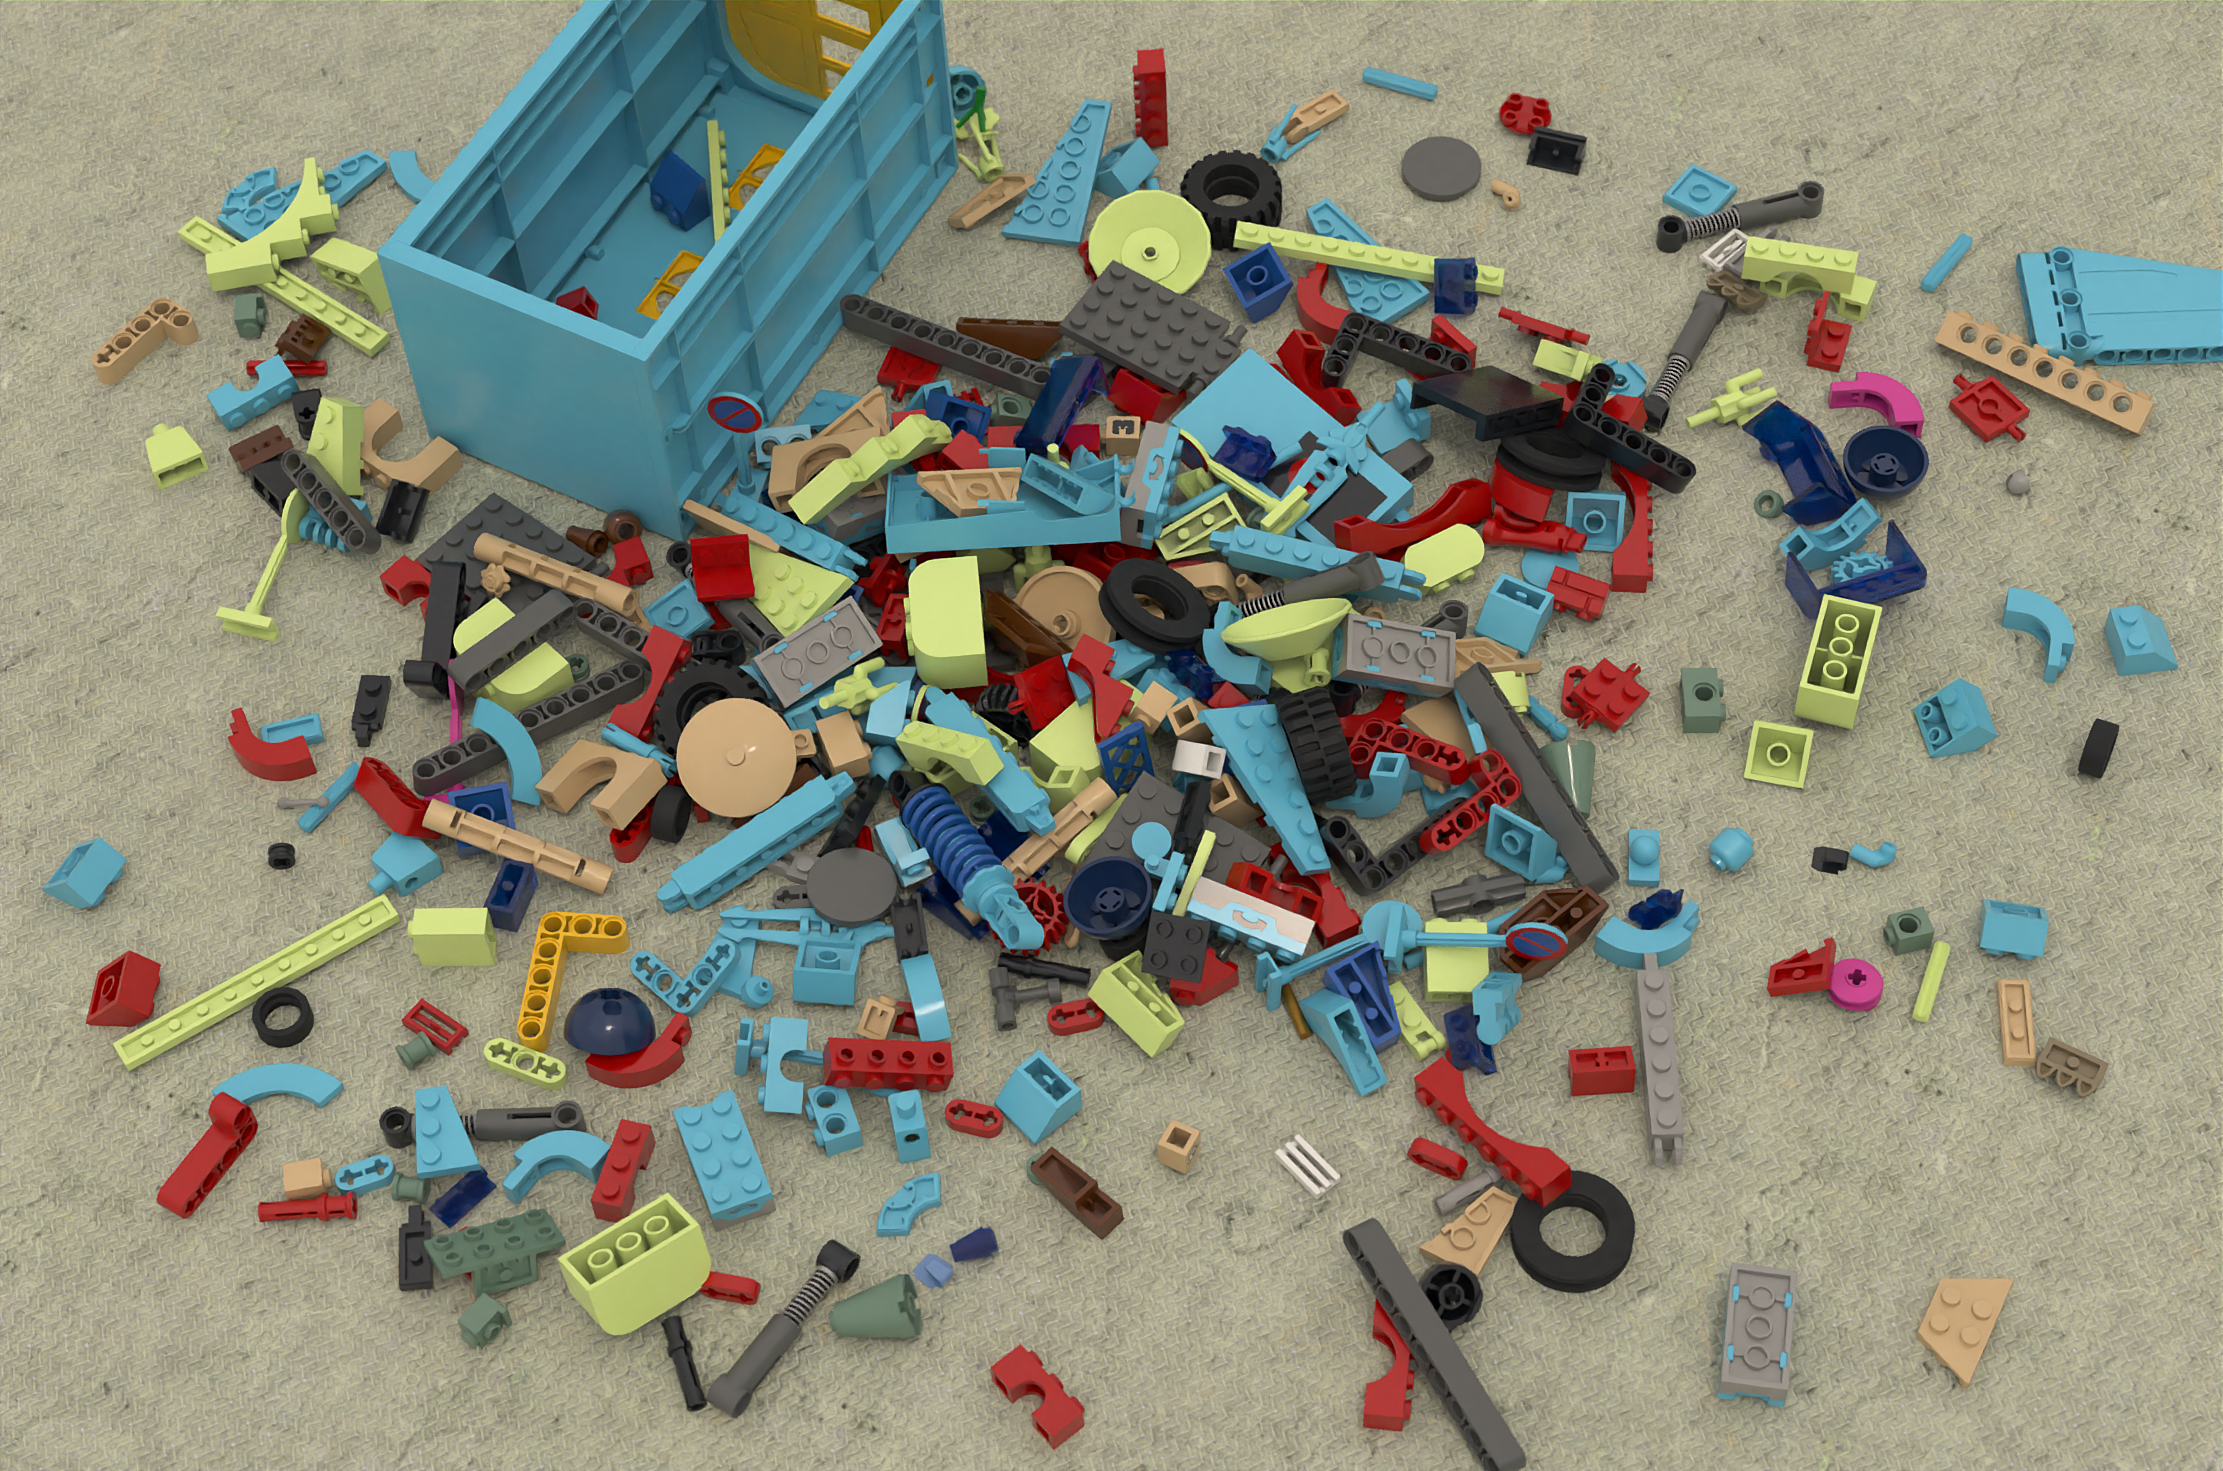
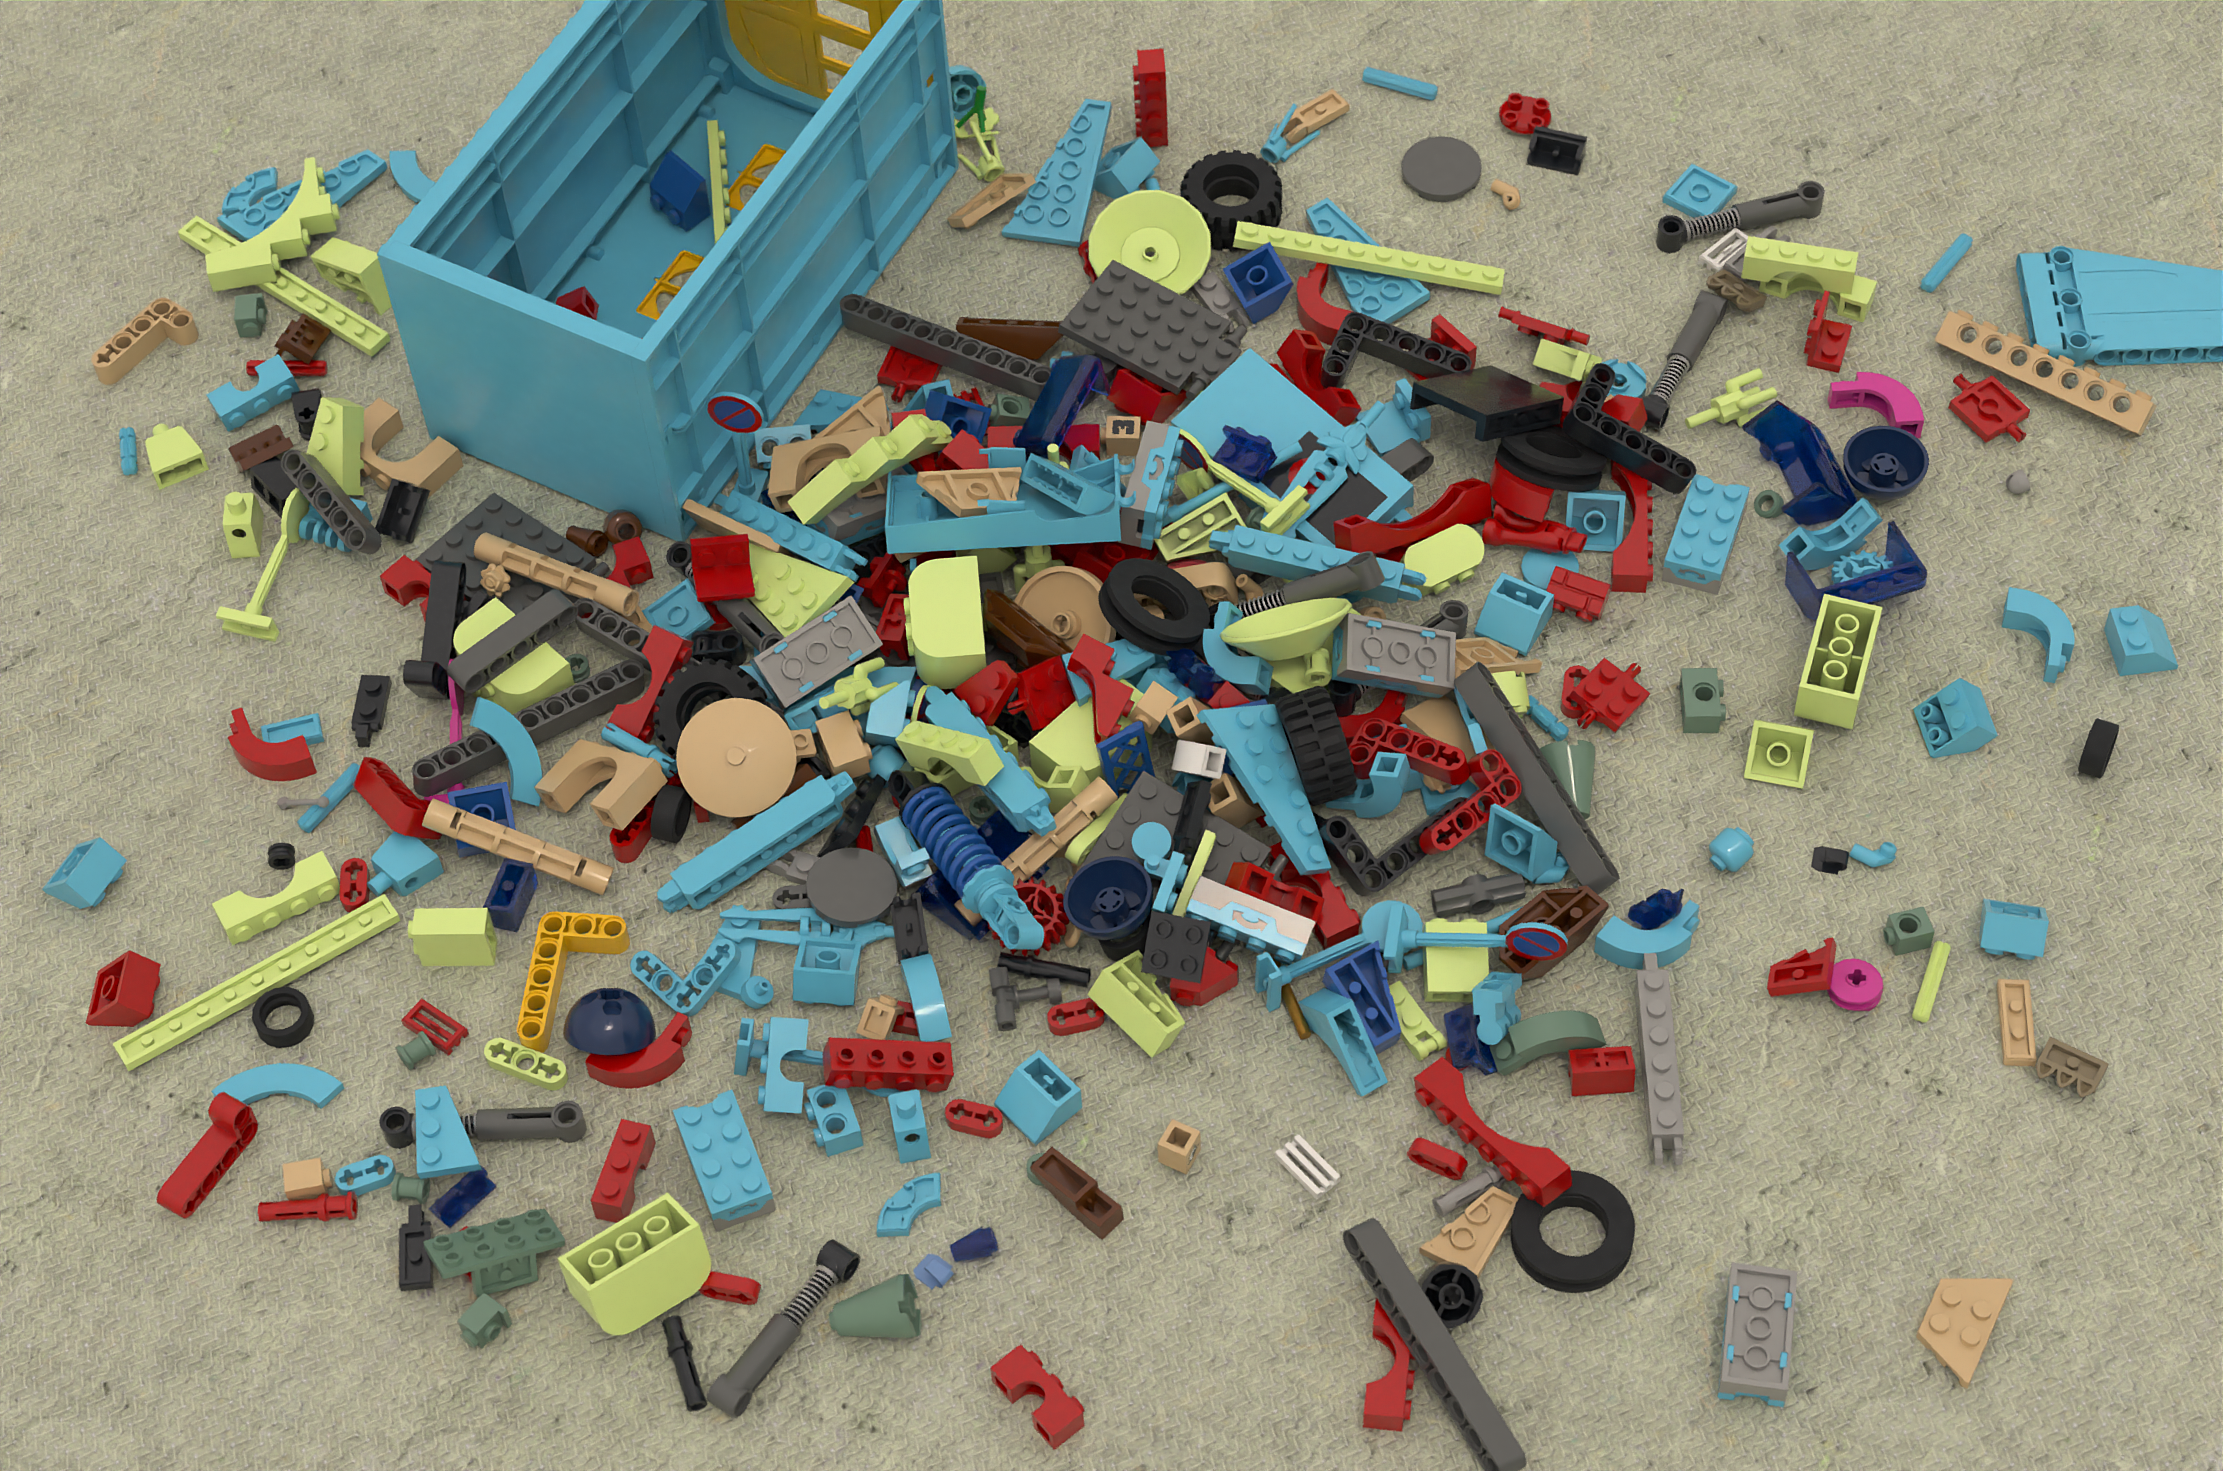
medium azure arch [502,1130,611,1205] -> none
clear blue bracket [1434,257,1478,314] -> none
medium azure tile [1628,829,1660,887] -> none
none -> medium azure axle [119,427,138,476]
none -> yellowish green arch [212,851,340,946]
none -> yellowish green torso [223,492,264,558]
none -> red beam [339,858,370,913]
none -> red wing [954,660,1020,726]
none -> light grey hinge [1191,271,1249,334]
none -> sand green arch [1489,1010,1607,1076]
none -> medium azure piece [1662,474,1750,595]

